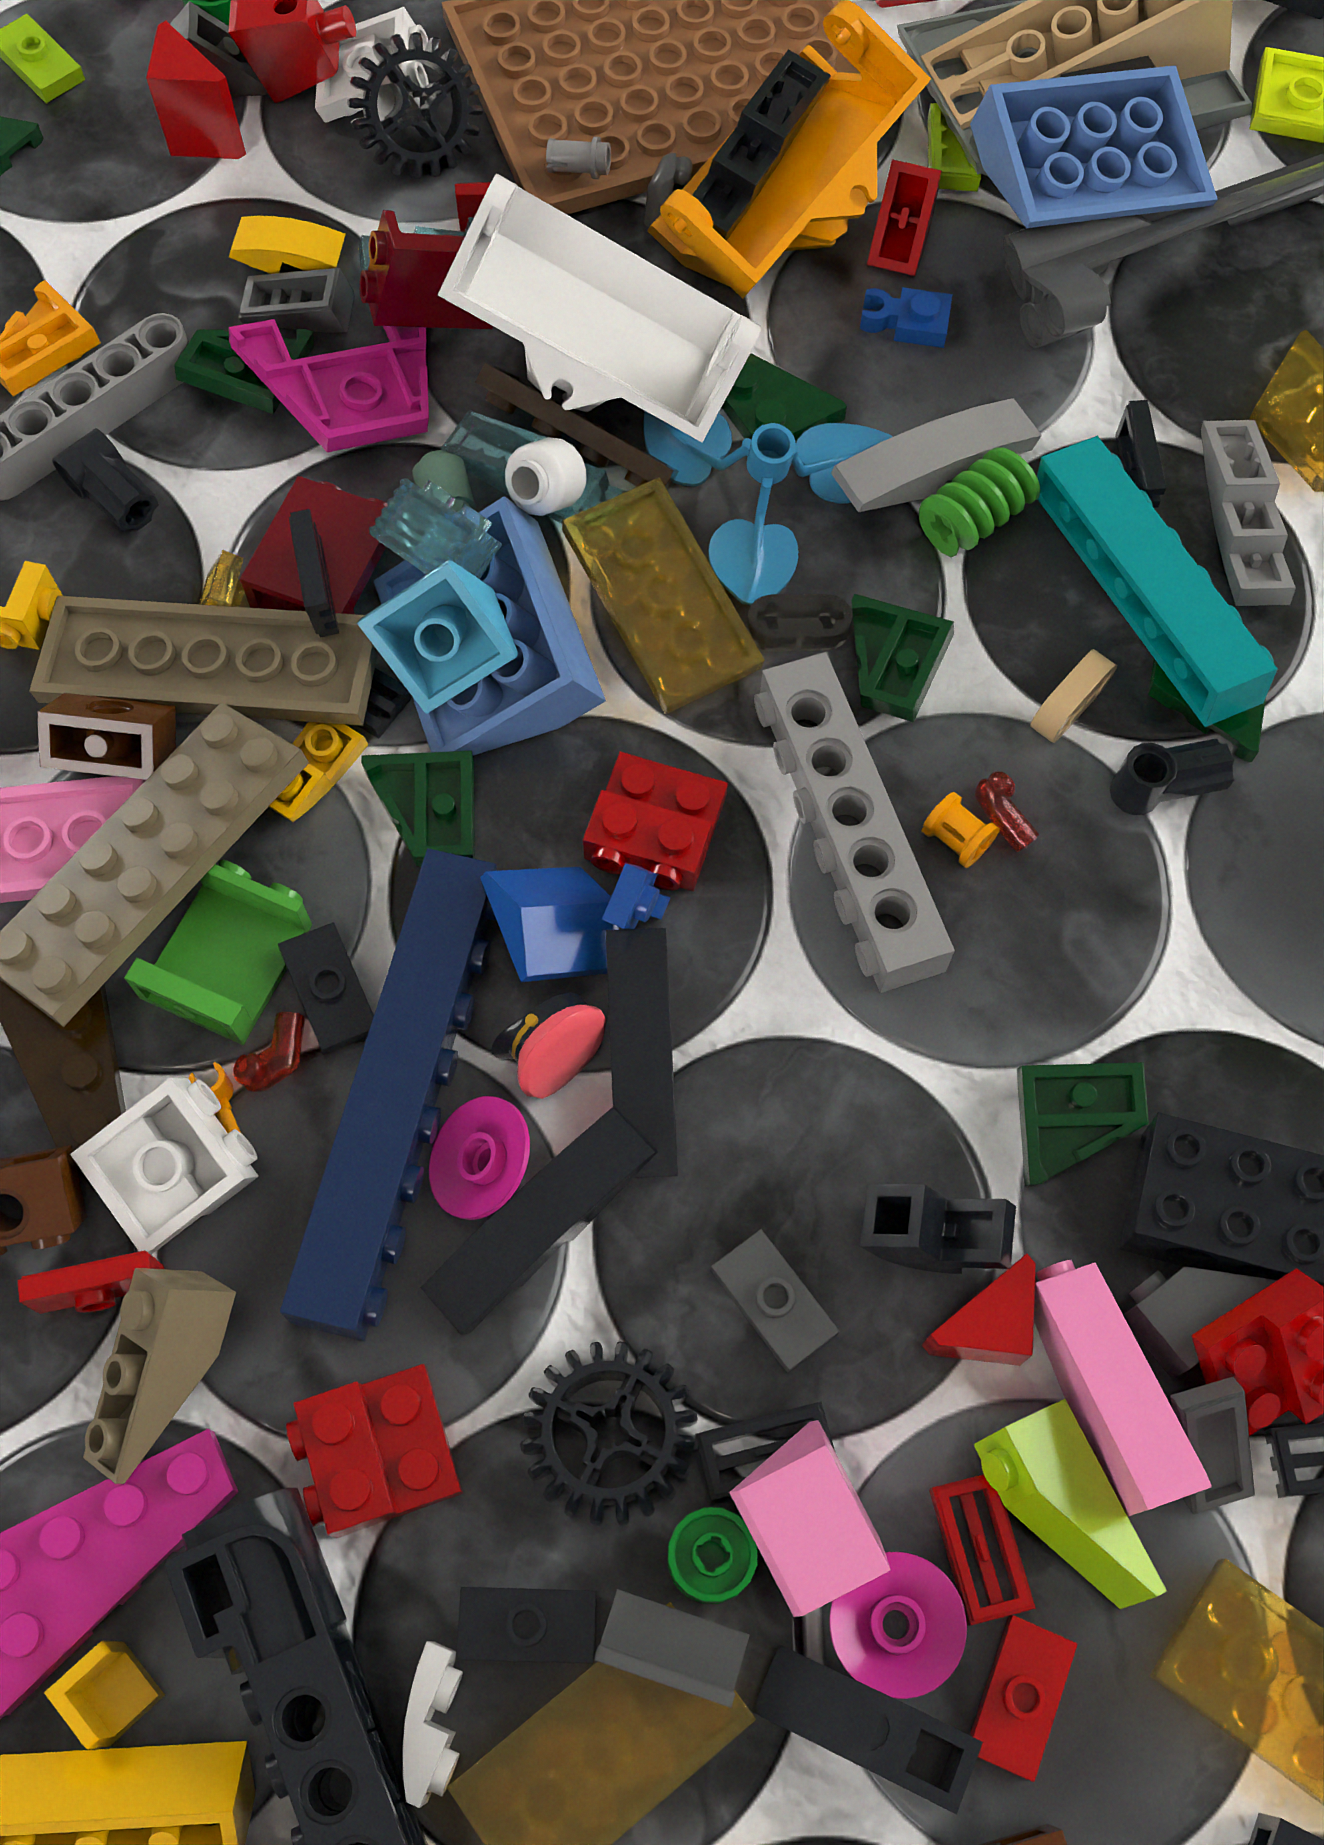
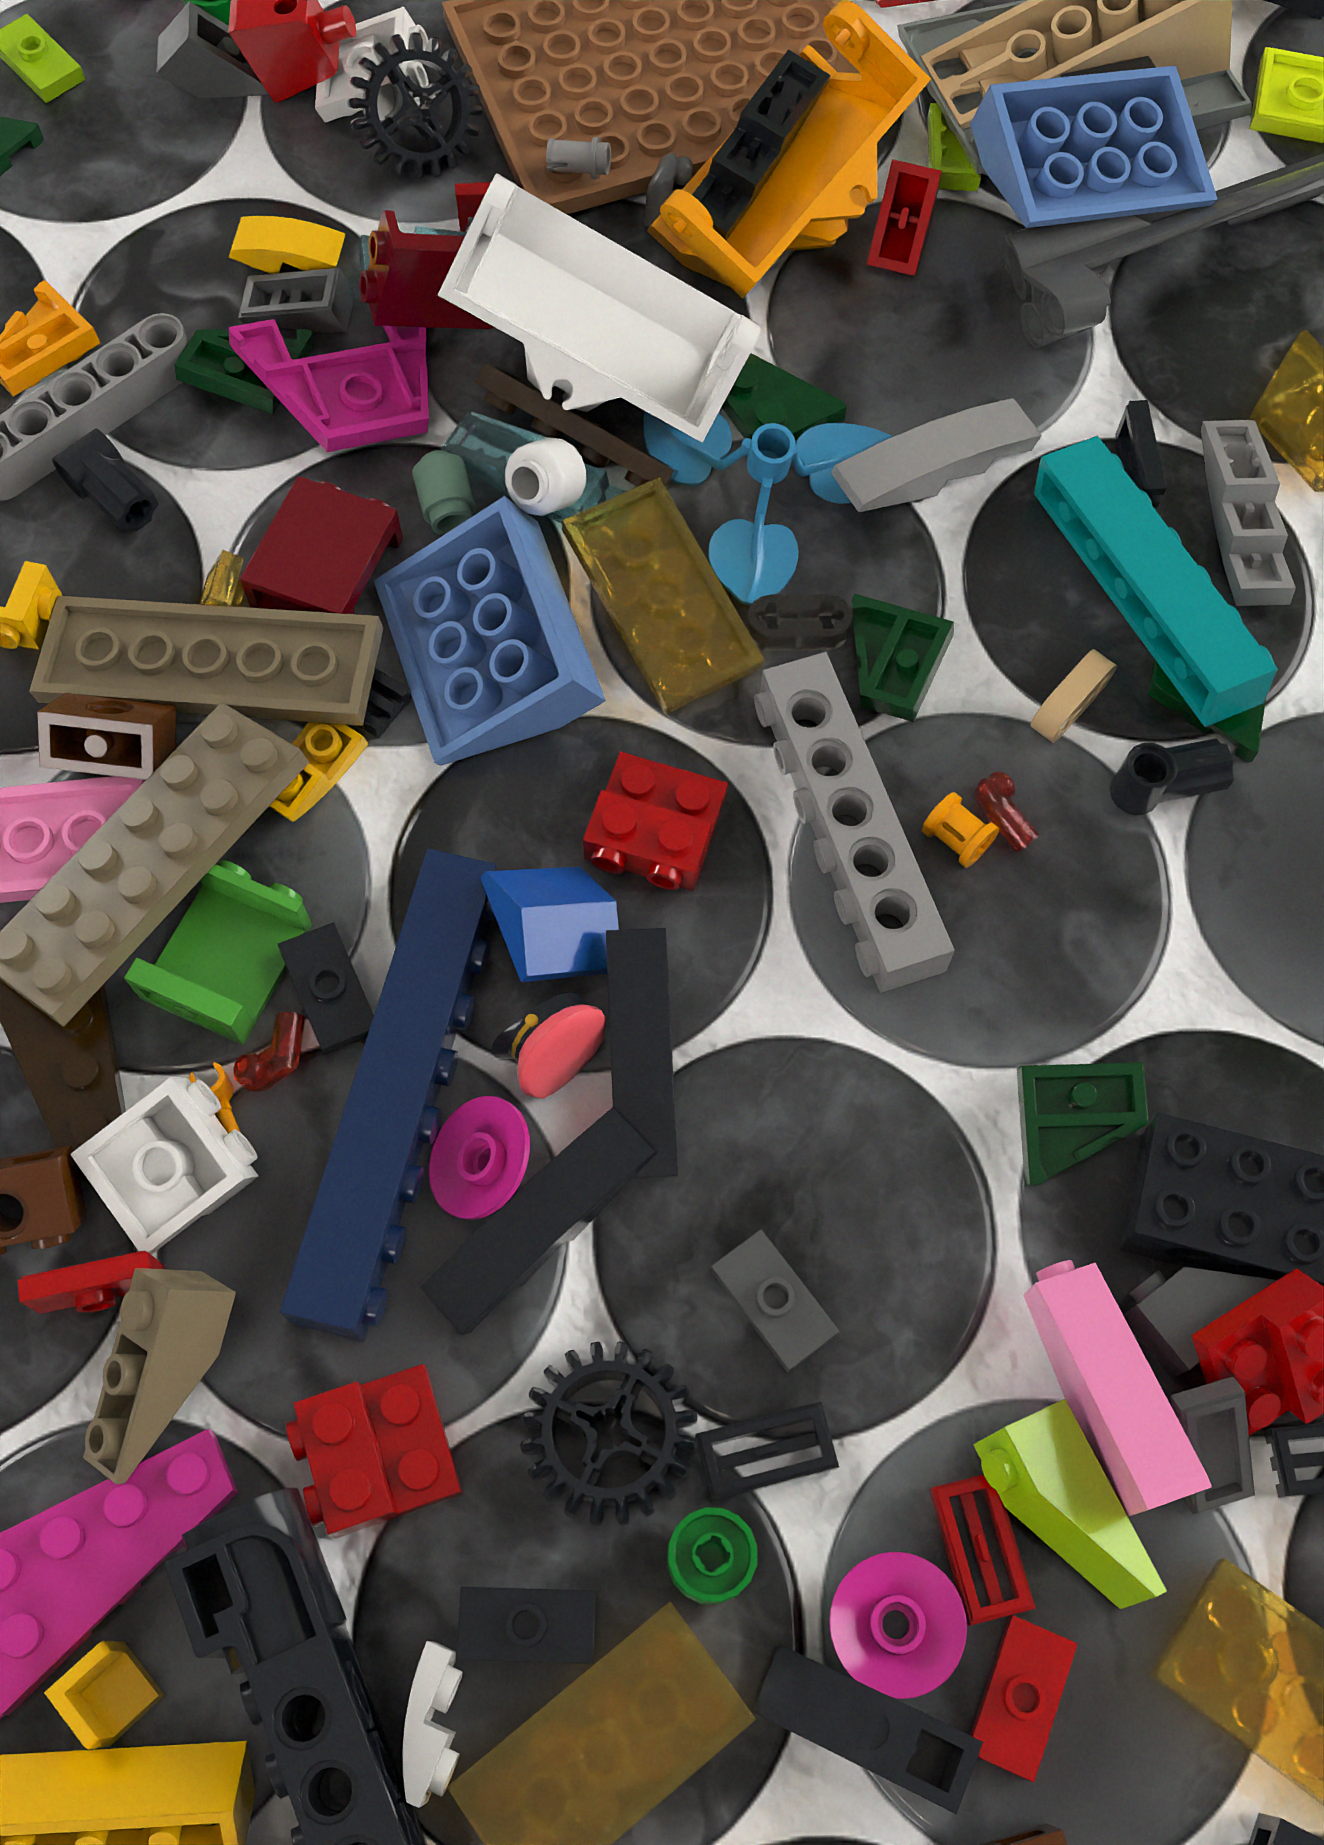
red slope [146,20,246,159] -> none
black tile [289,509,339,638] -> none
medium azure slope [357,560,518,714] -> none
dark green wing [361,751,475,867] -> none
clear light blue brick [369,478,502,579] -> none
dark grey panel [594,1589,750,1708] -> none
blue plate [602,863,671,929] -> none
bright pink slope [729,1420,891,1617] -> none
blue plate [860,287,953,348] -> none
black brick [860,1184,1016,1274] -> none
bright green piece [919,447,1041,558] -> none
red slope [922,1253,1036,1366] -> none

